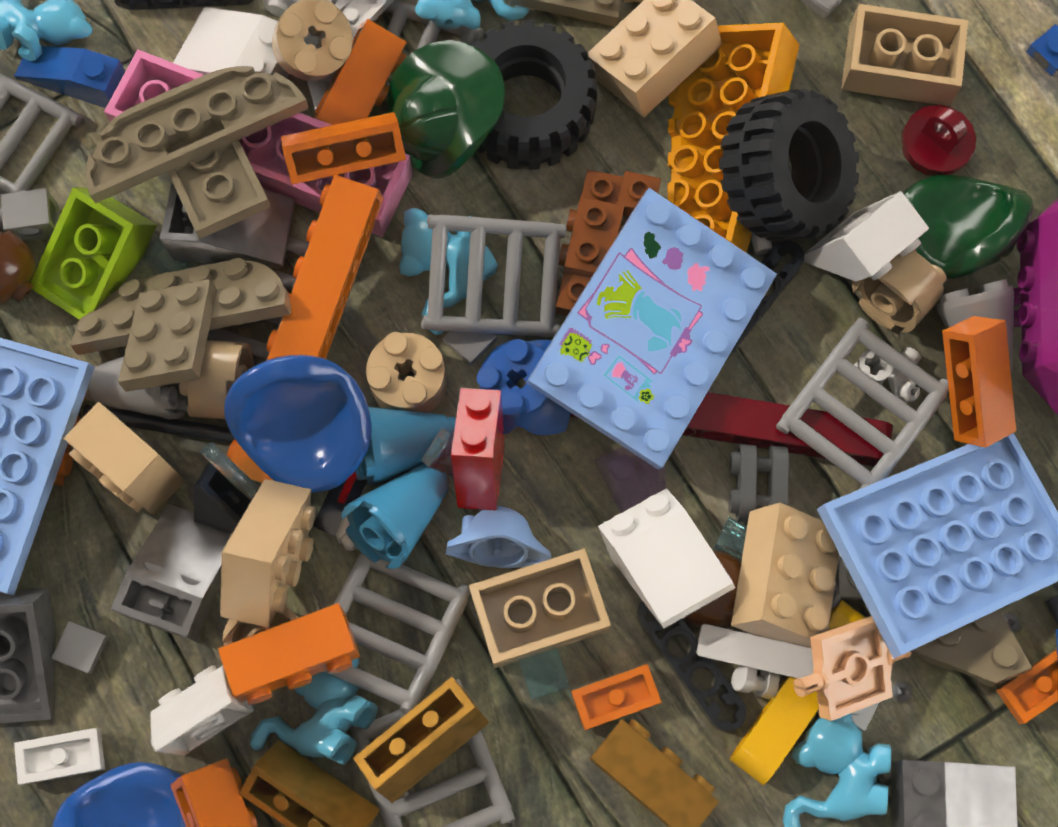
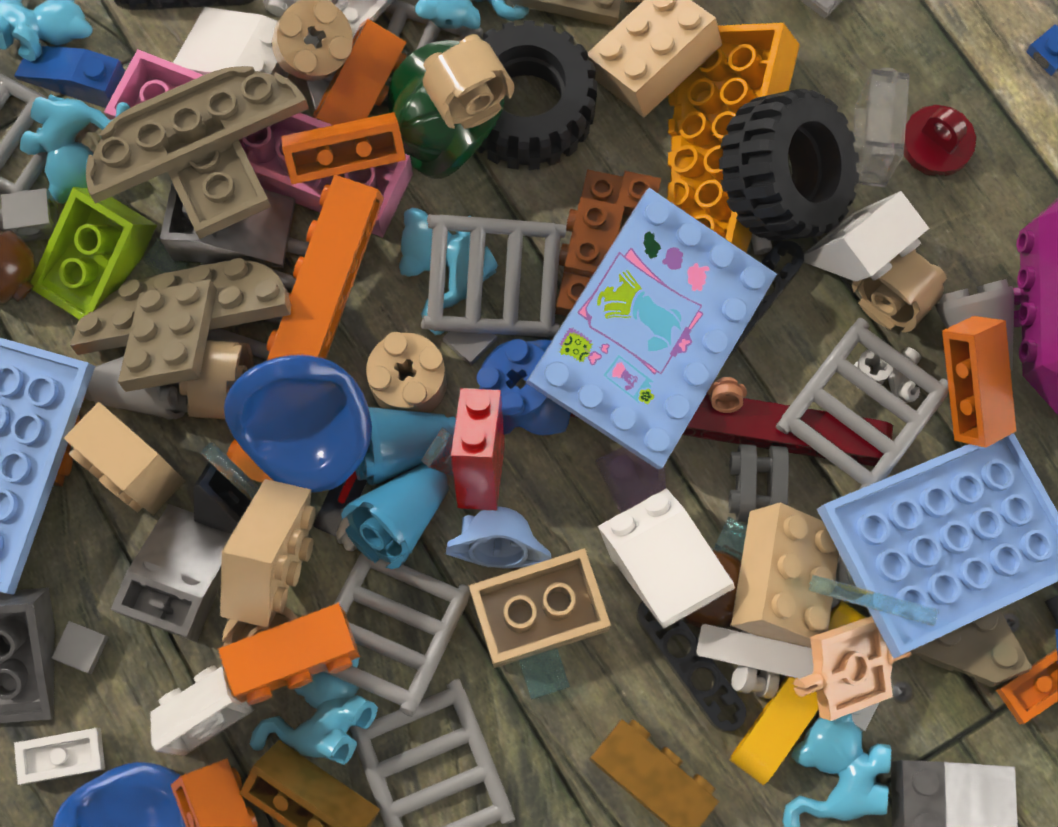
black bar [83,405,235,444] -> none
pearl gold brick [353,677,490,803] -> none
orange plate [571,664,662,731] -> none
tan brick [841,4,968,106] -> none
dark green piece [902,174,1033,279] -> none
none -> medium azure animal [20,94,131,204]
none -> tan brick [423,34,515,129]
none -> nougat plate [708,377,747,413]
none -> clear light blue bar [809,575,938,626]
none -> clear window [853,68,910,187]

